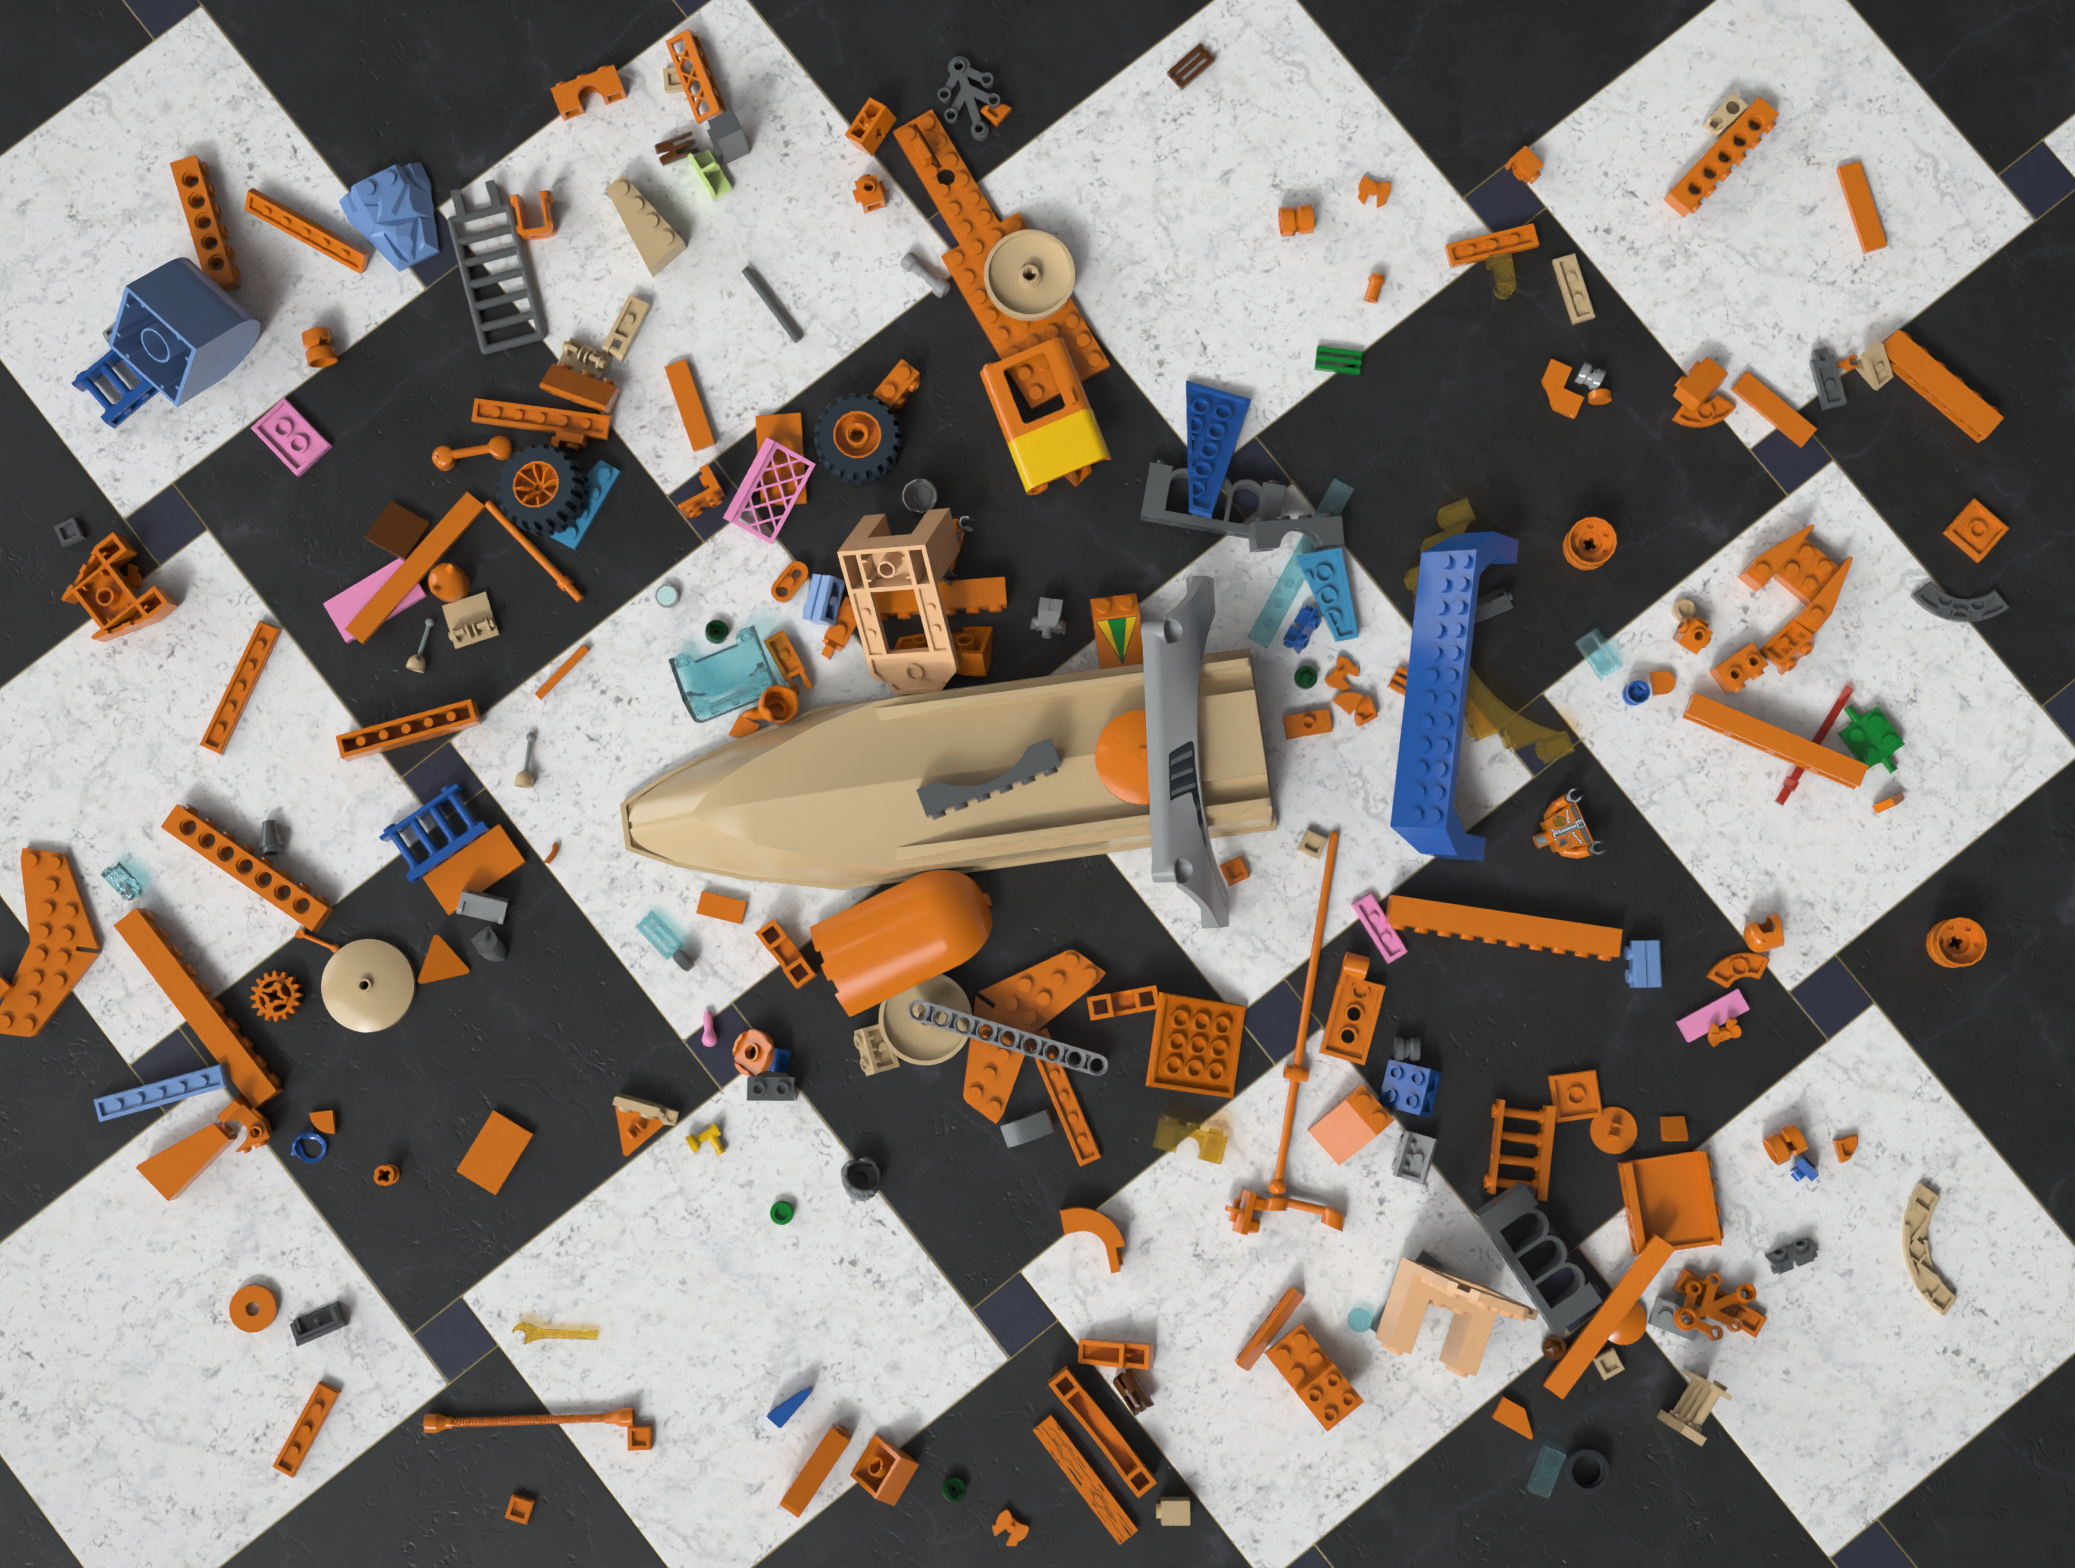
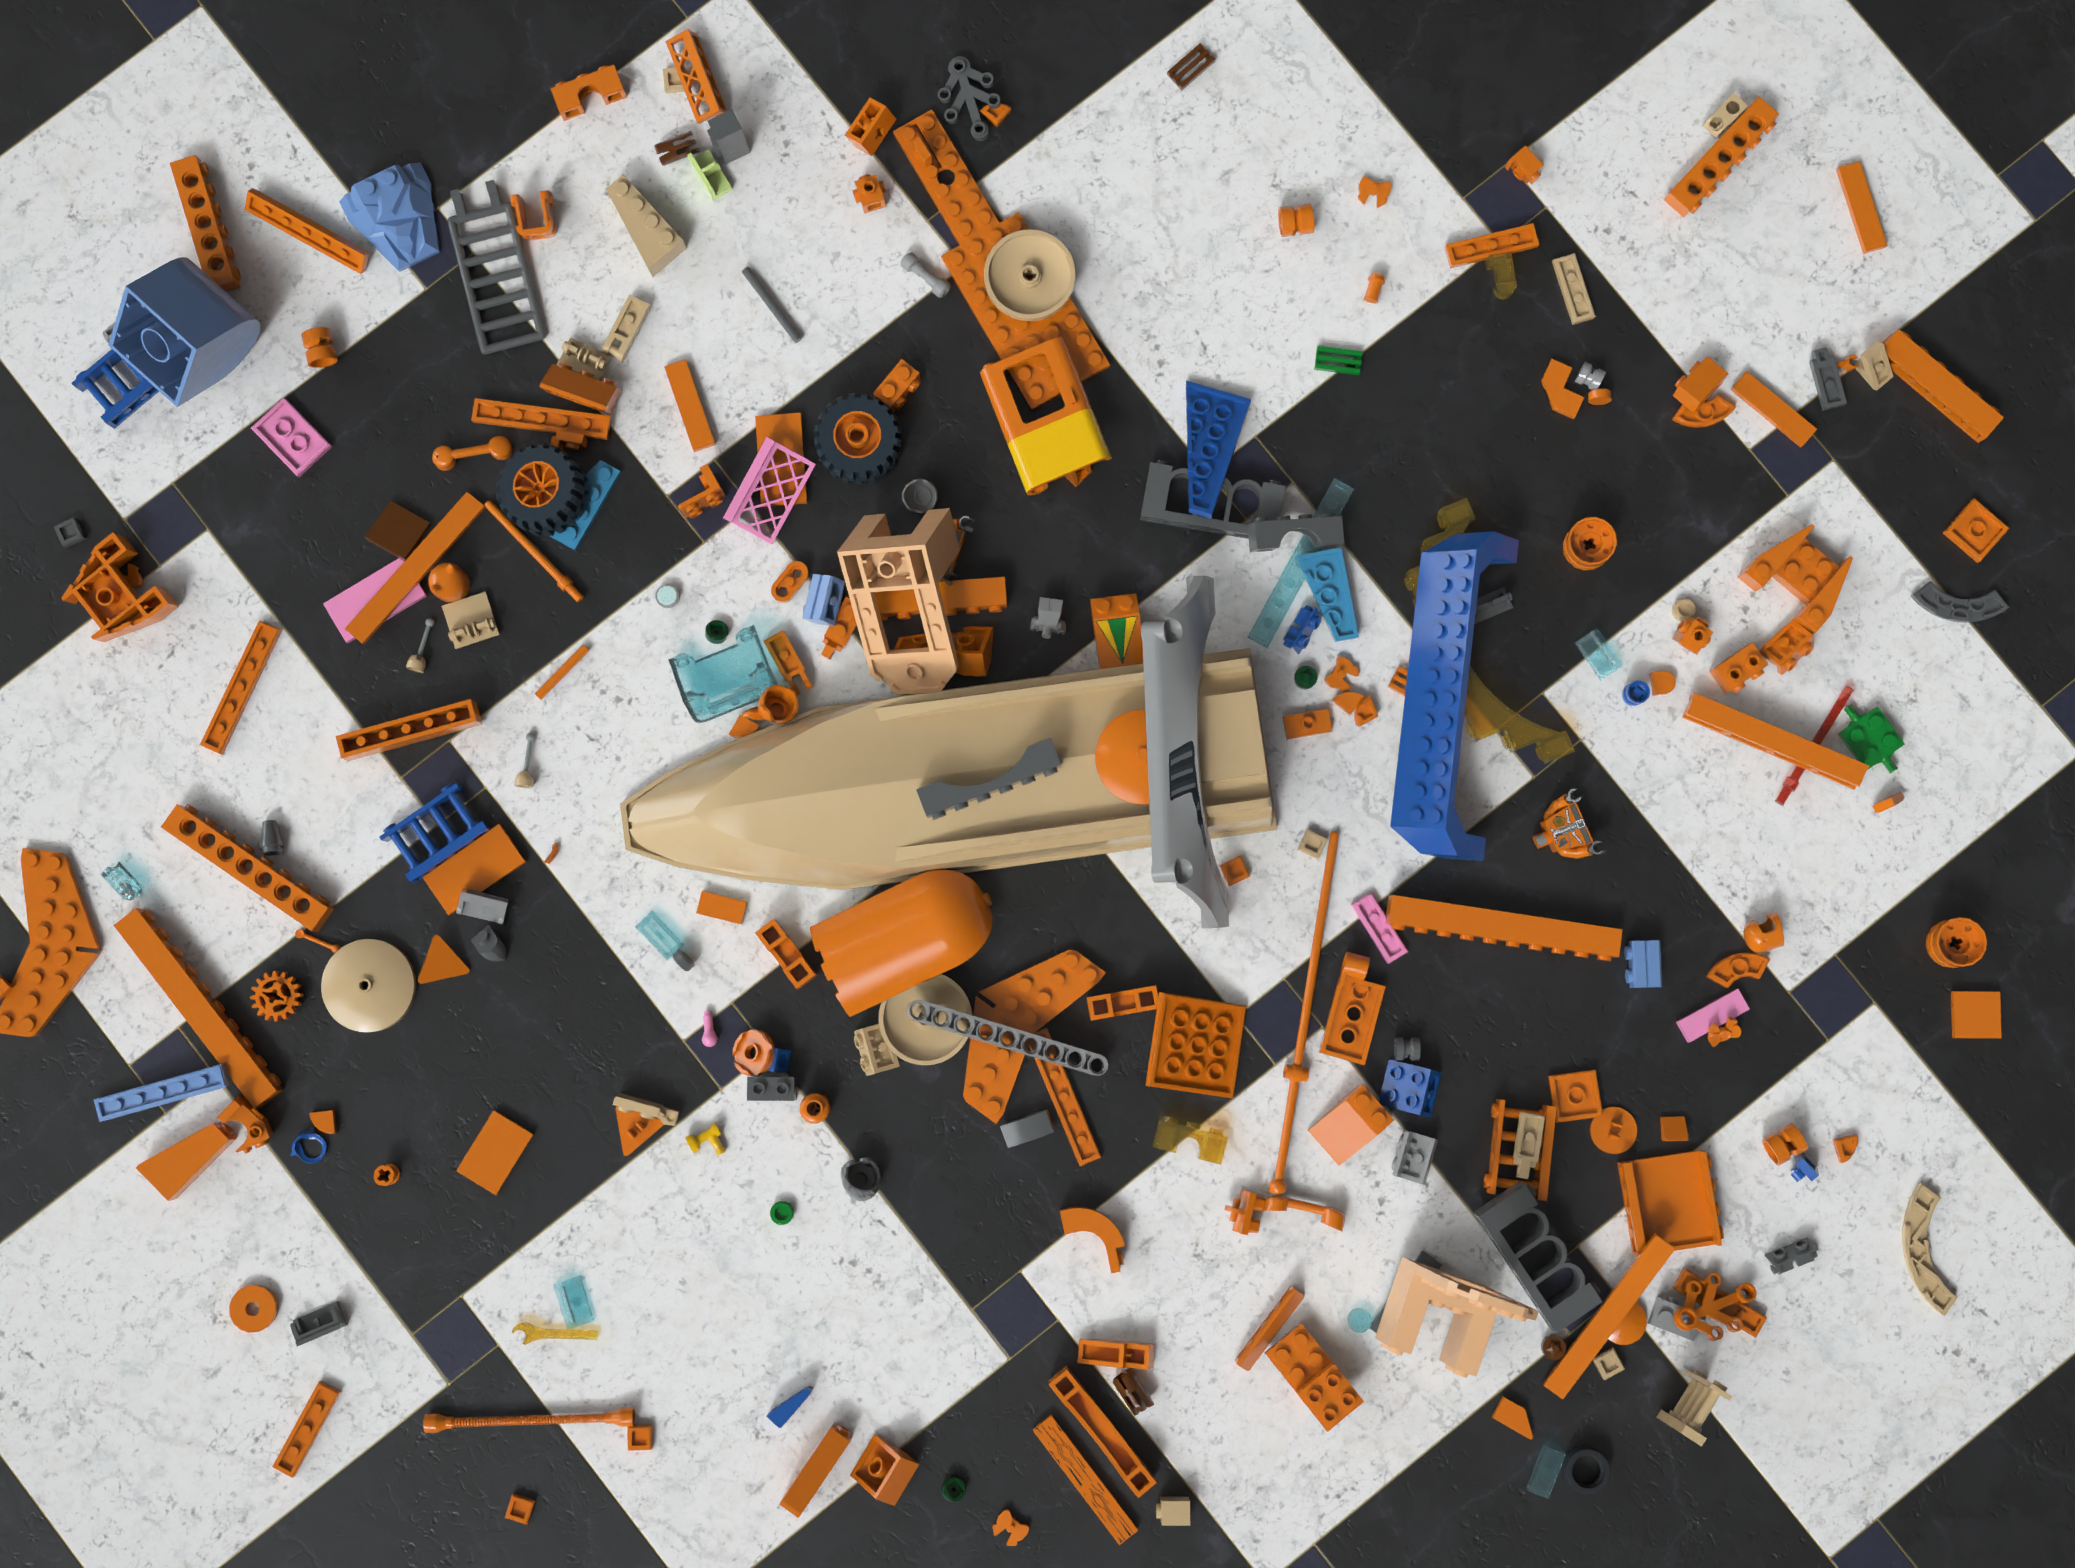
none -> clear light blue slope [554,1275,594,1329]
none -> orange head [800,1093,831,1124]
none -> tan hinge [1513,1112,1545,1179]
none -> orange tile [1951,991,2002,1038]

